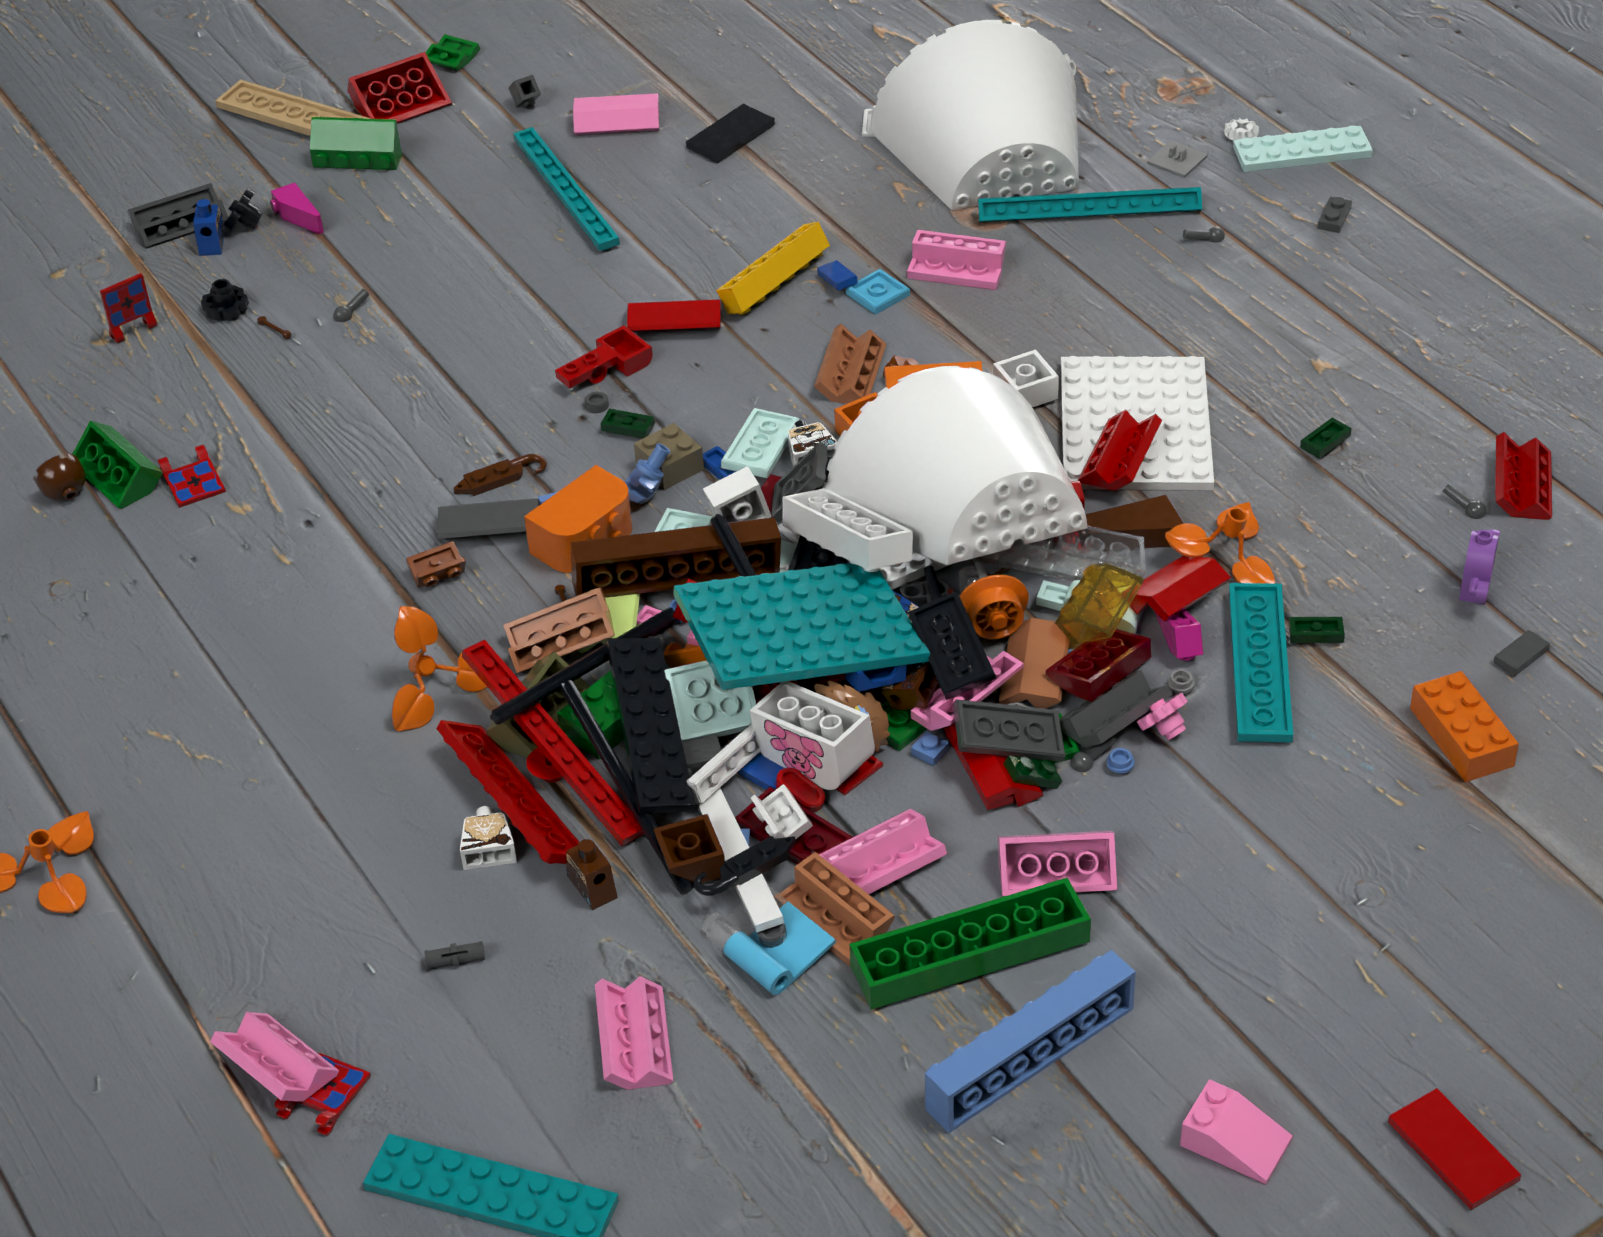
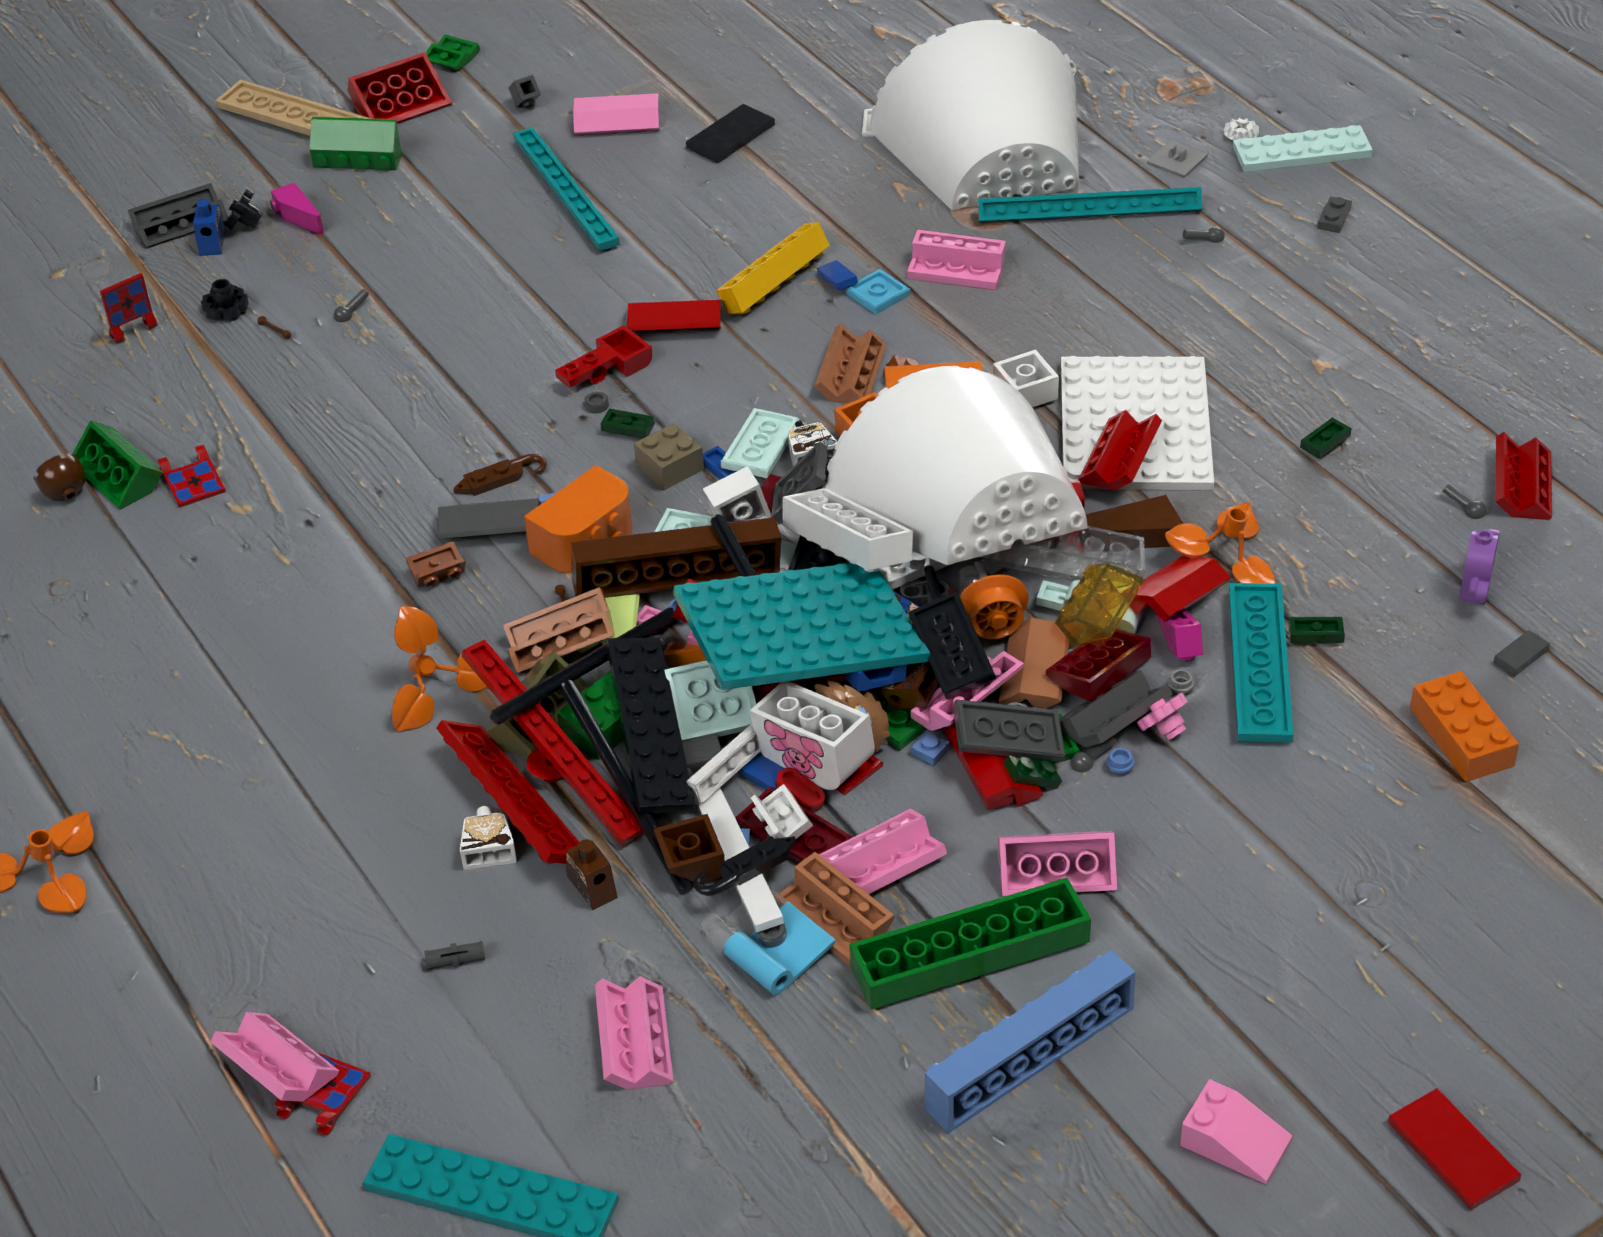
medium blue piece [624,443,671,504] -> none

